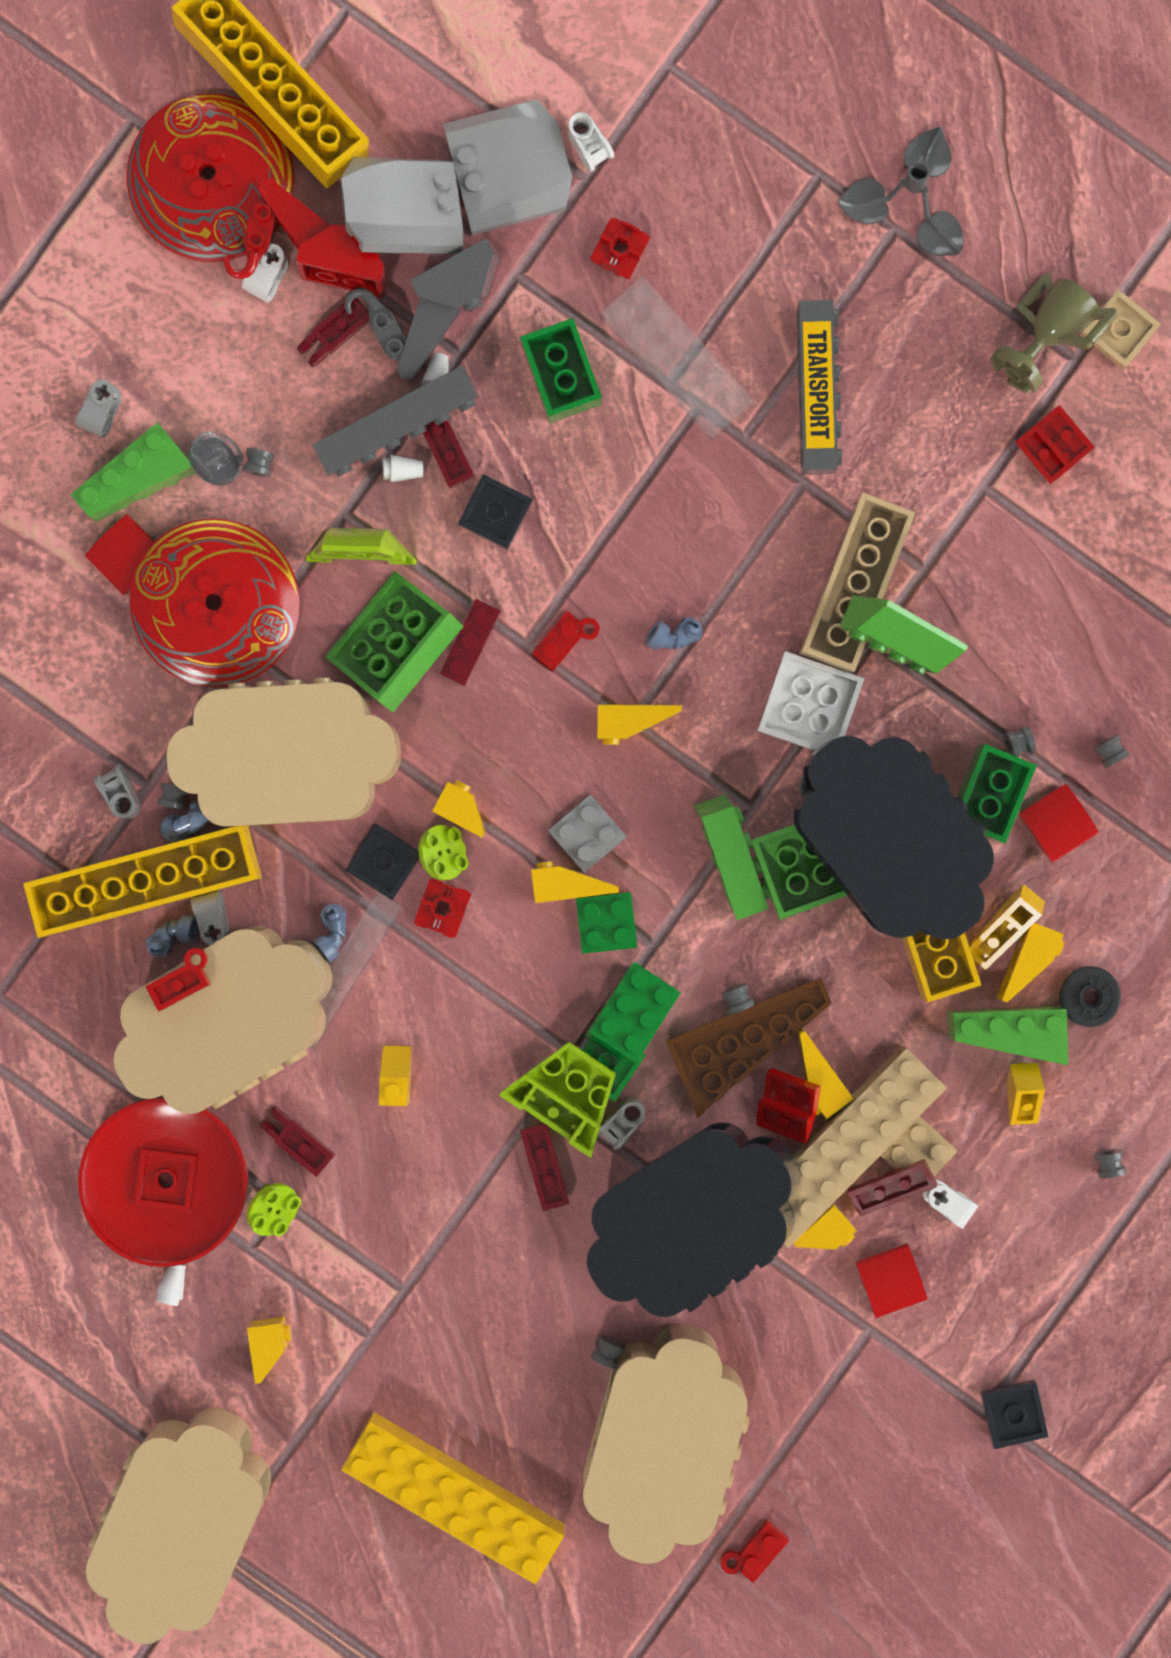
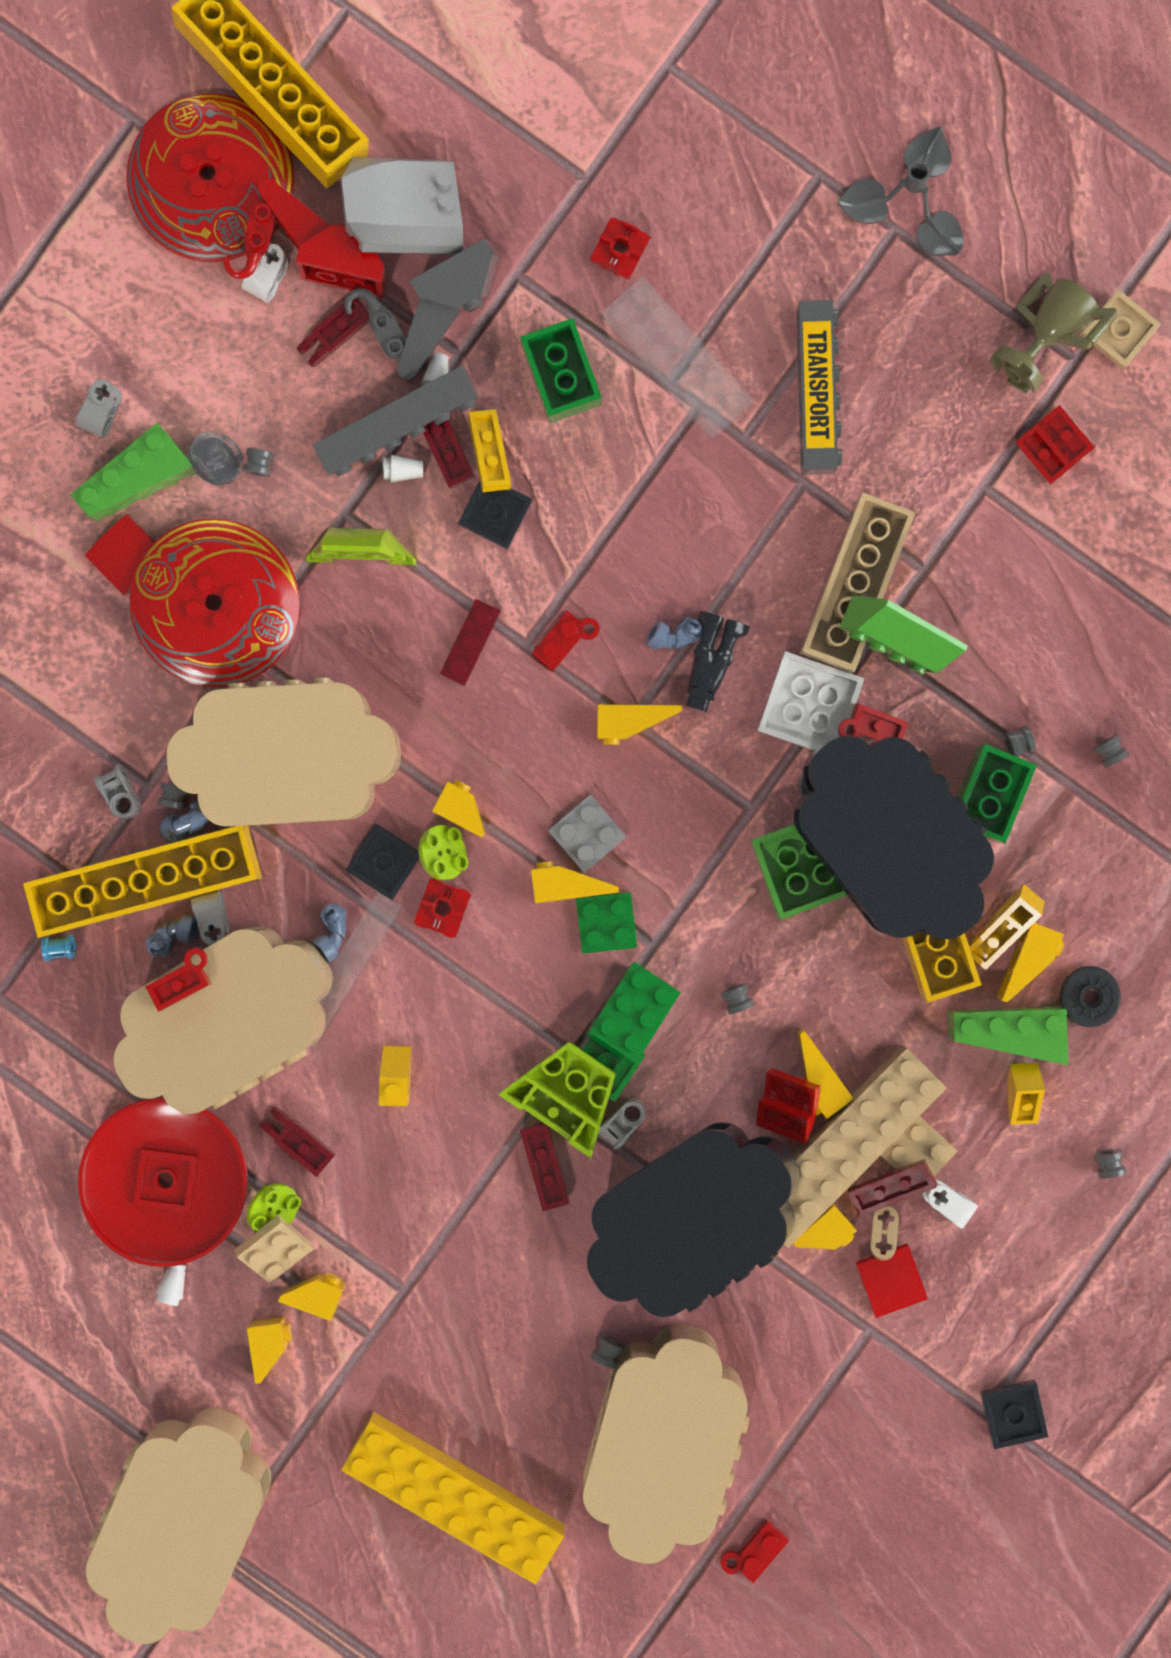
bright green slope [325,571,463,712] -> none
light grey wedge [443,99,572,235] -> none
white piece [568,112,615,172] -> none
reddish brown wing [666,977,832,1118] -> none
bright green wedge [694,794,770,920] -> none
red slope [1019,784,1099,863] -> none
none -> dark azure bush [41,934,77,962]
none -> tan plate [234,1215,314,1283]
none -> yellow slope [278,1273,346,1321]
none -> yellow plate [468,409,511,492]
none -> black piece [685,611,750,712]
none -> red hinge [838,703,909,741]
none -> tan beam [871,1206,899,1261]

